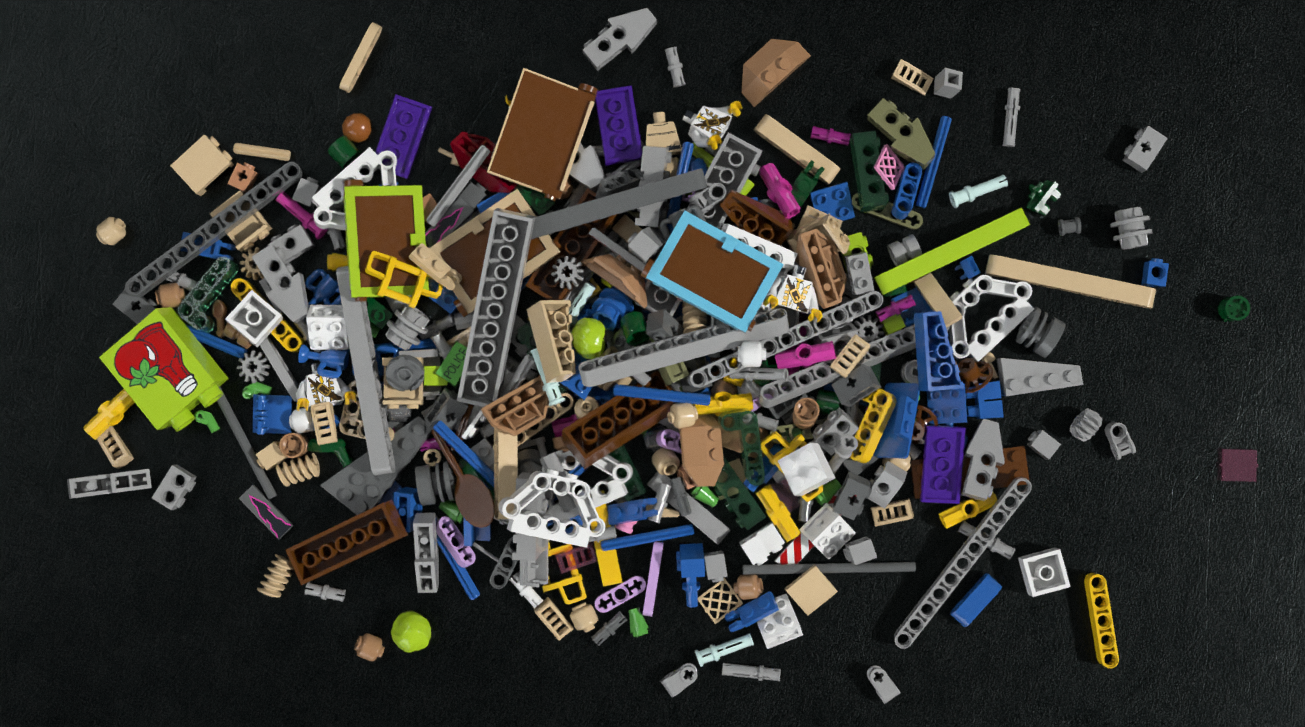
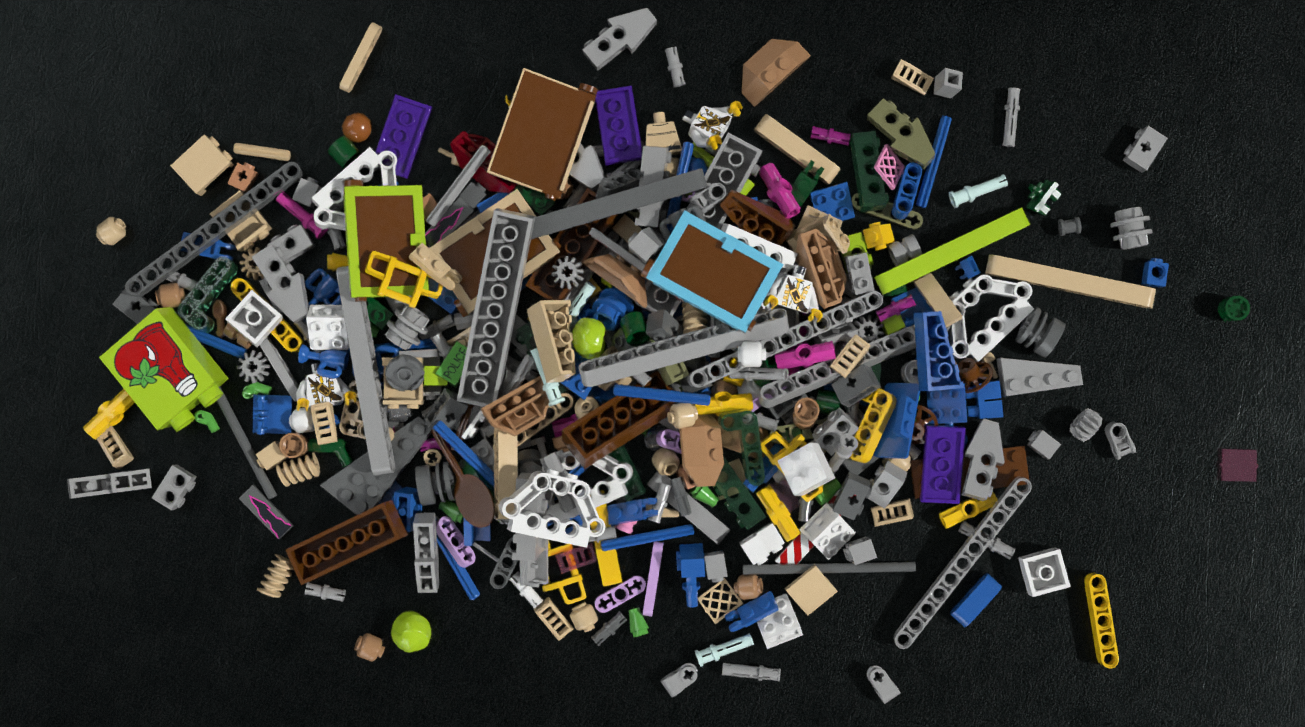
none -> yellow brick [863,222,895,251]

